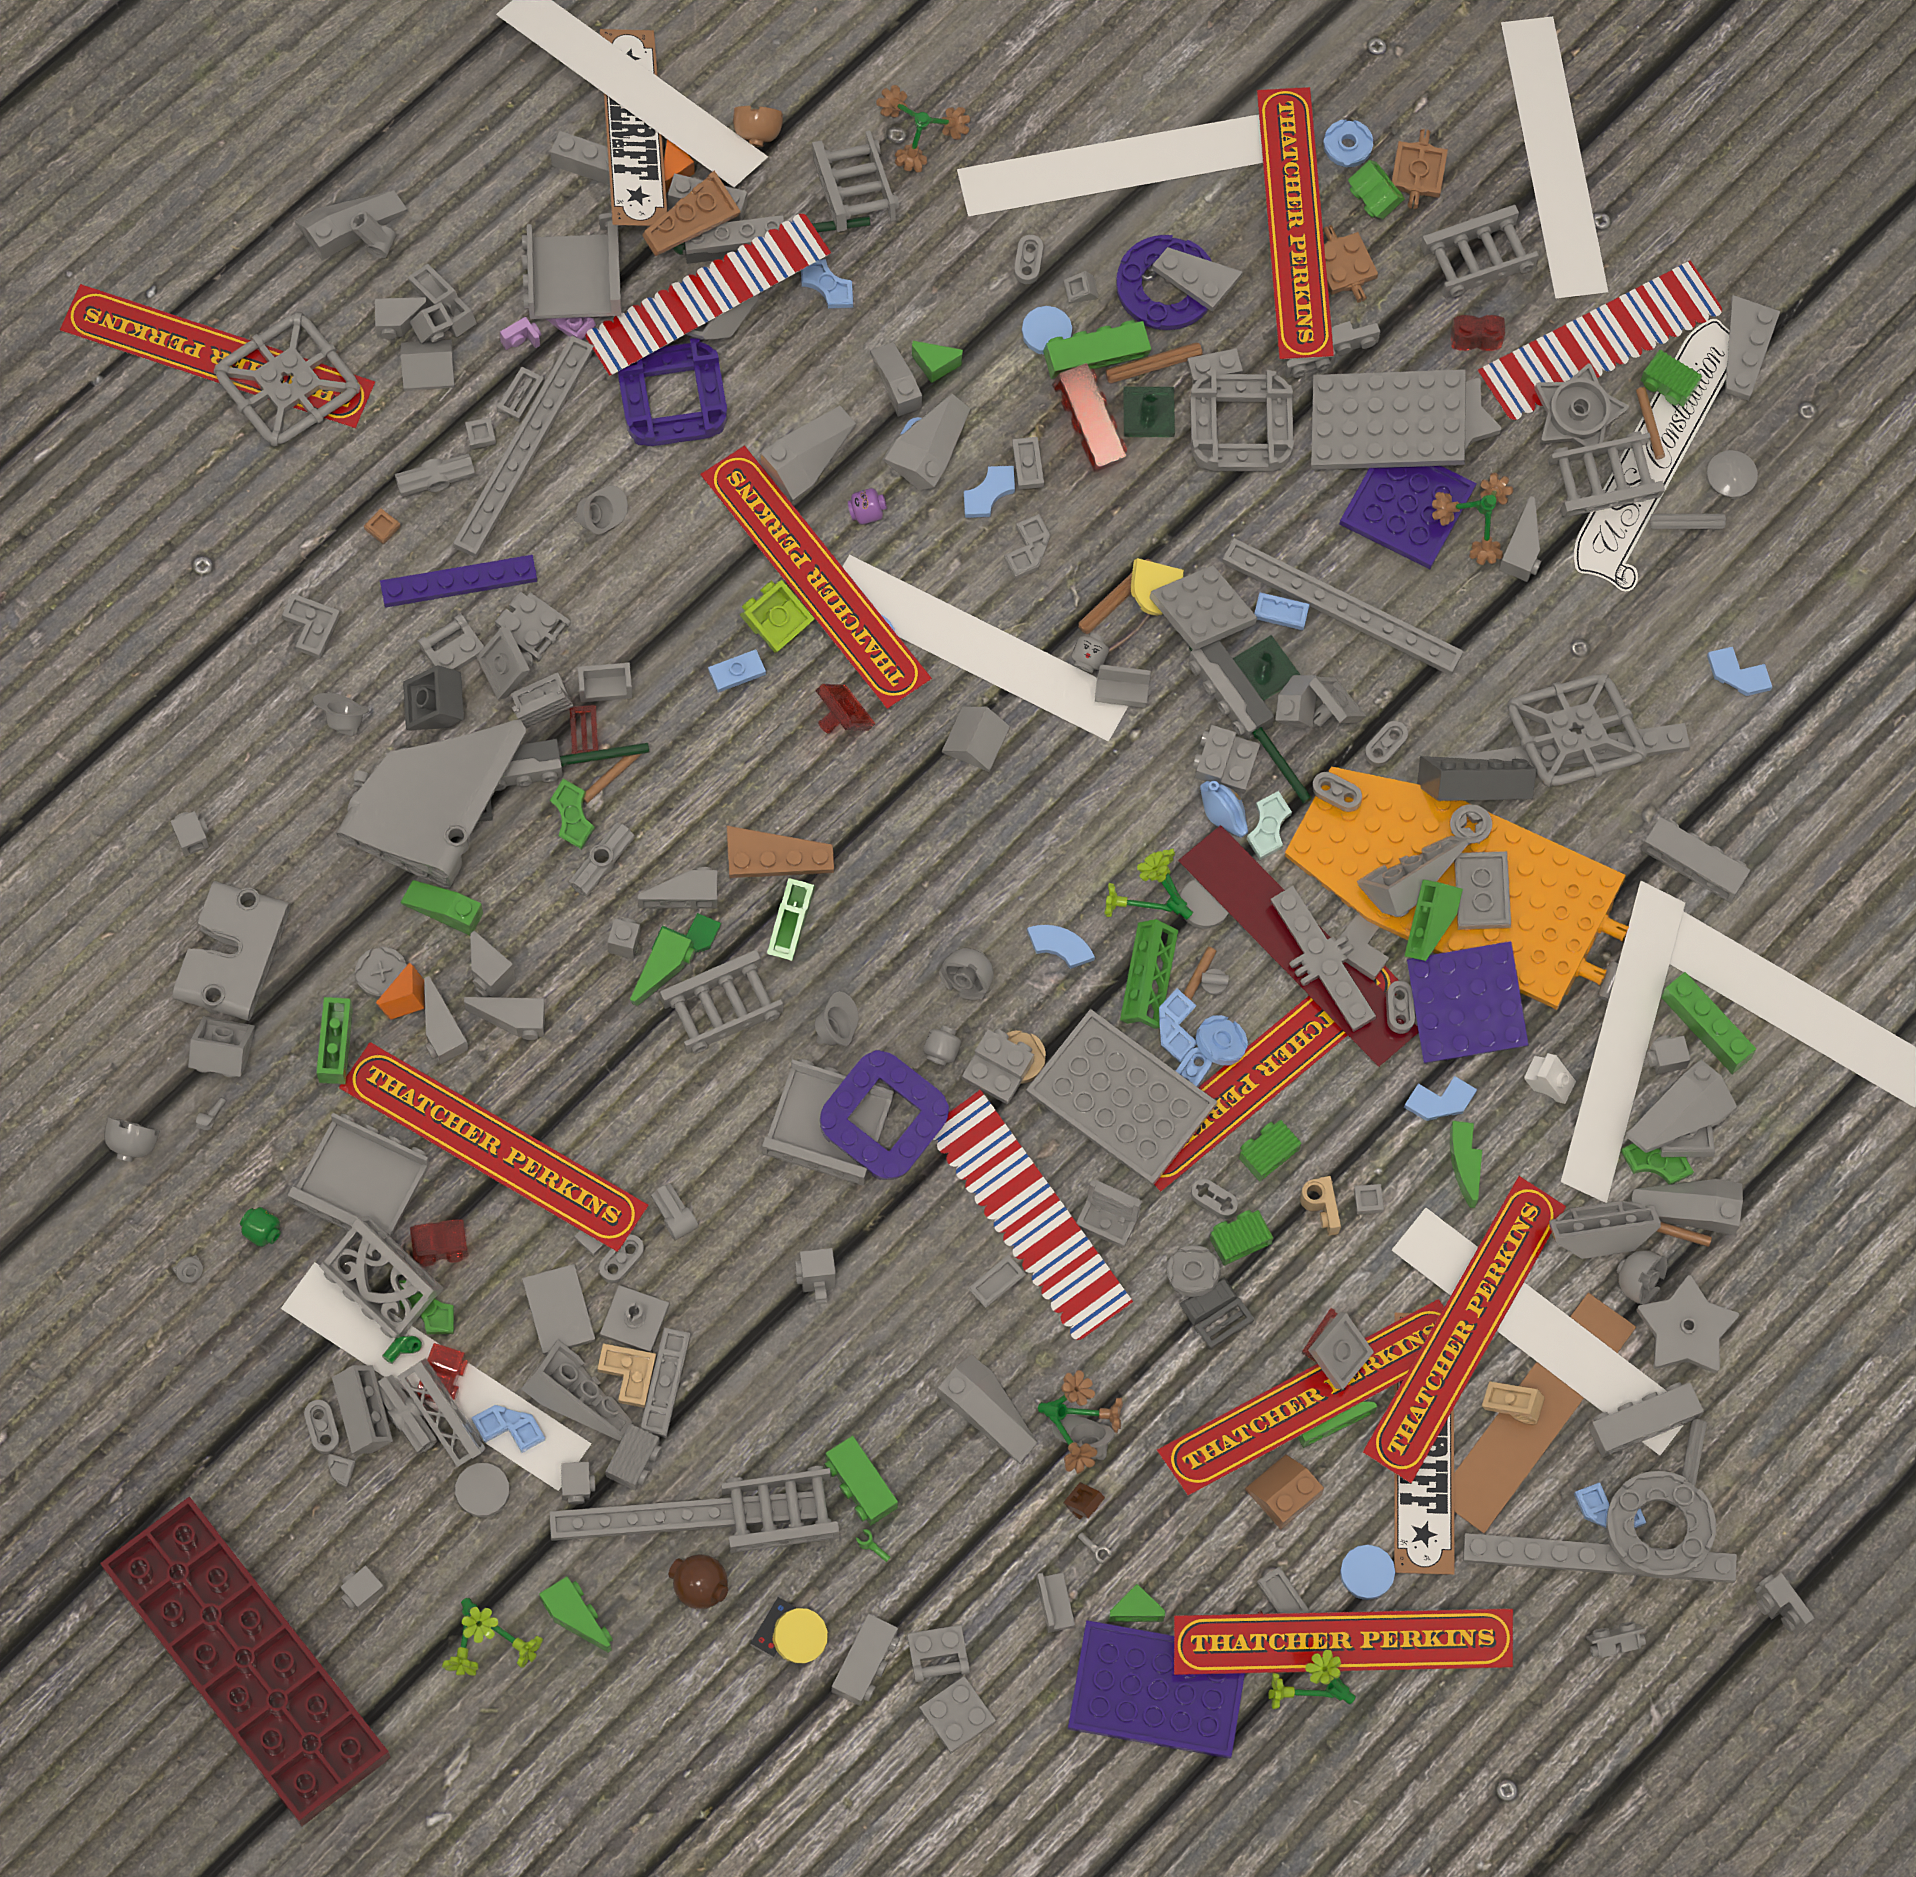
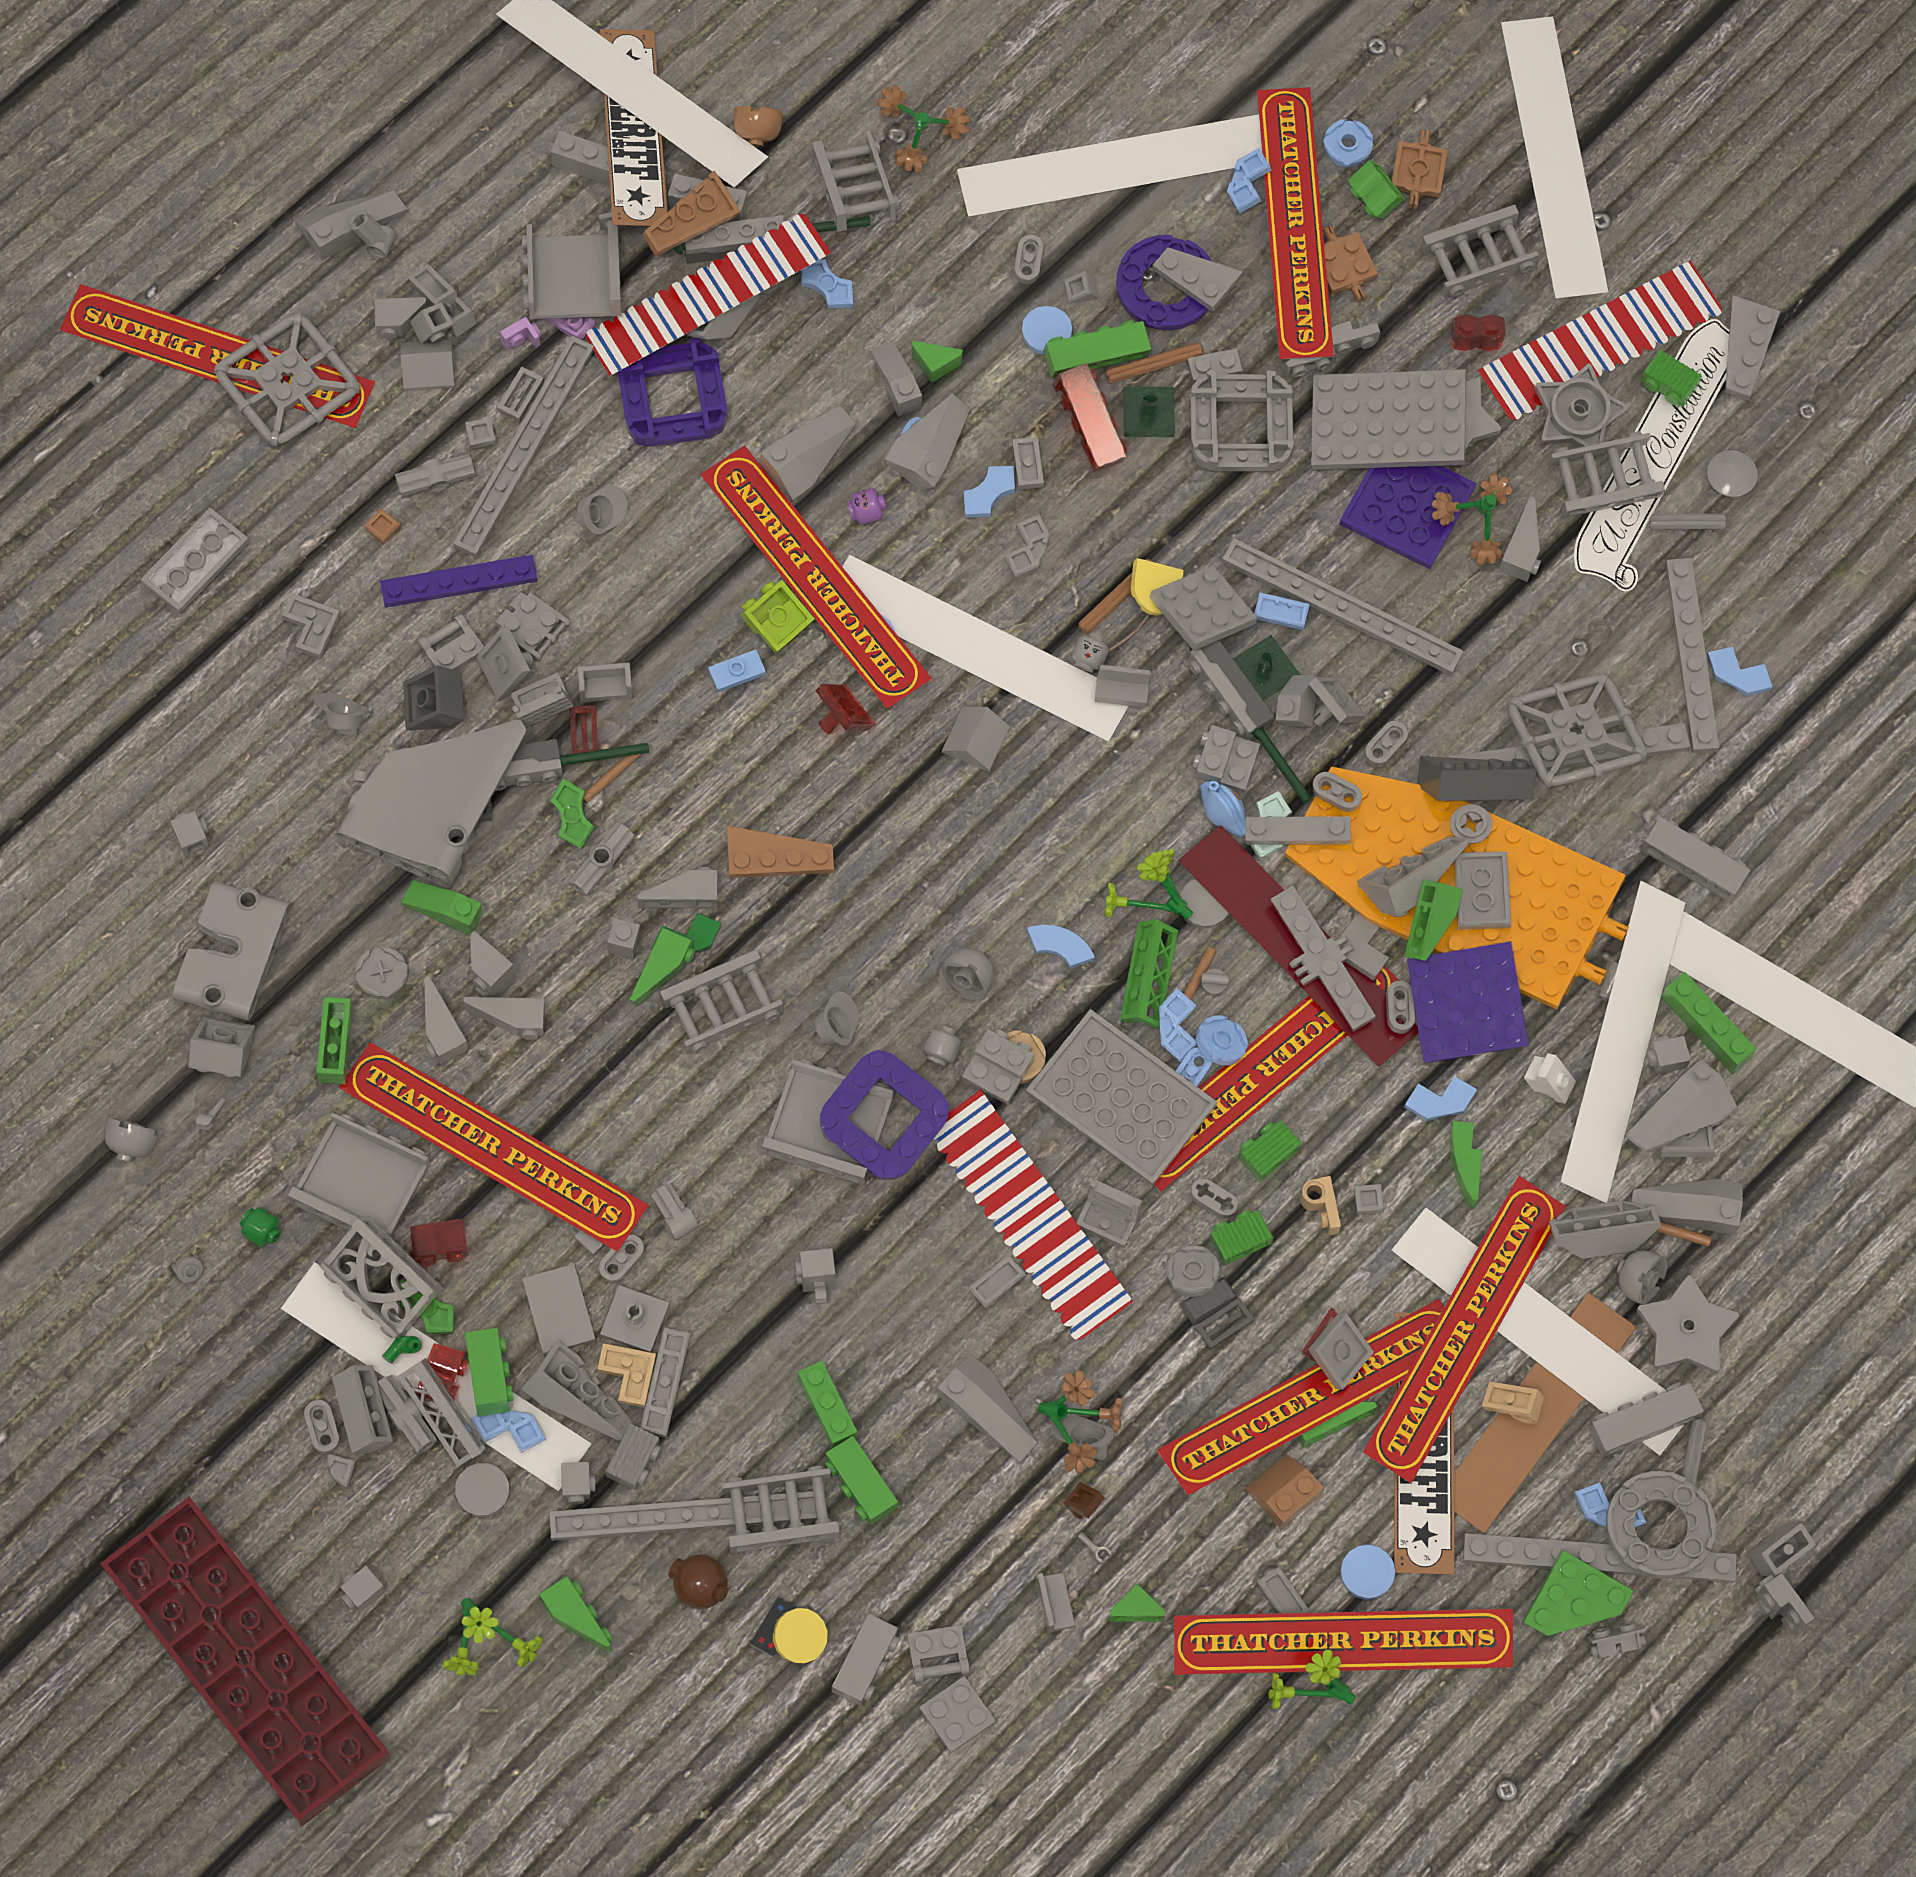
orange slope [376,963,425,1019] -> none
orange slope [664,139,695,193] -> none
slope [767,878,816,961] -> none
bright green hand [856,1529,891,1562] -> none
dark purple plate [1068,1620,1245,1759] -> none
bright green tile [1621,1143,1694,1185] -> none
medium nougat bar [1636,387,1665,459] -> none
none -> light grey piece [140,508,249,614]
none -> bright green brick [465,1328,514,1417]
none -> bright green brick [797,1360,857,1449]
none -> light blue tile [1227,148,1272,213]
none -> light grey plate [1245,817,1350,844]
none -> bright green plate [1522,1550,1634,1636]
none -> light grey plate [1665,558,1719,753]
none -> light grey brick [1747,1522,1816,1577]

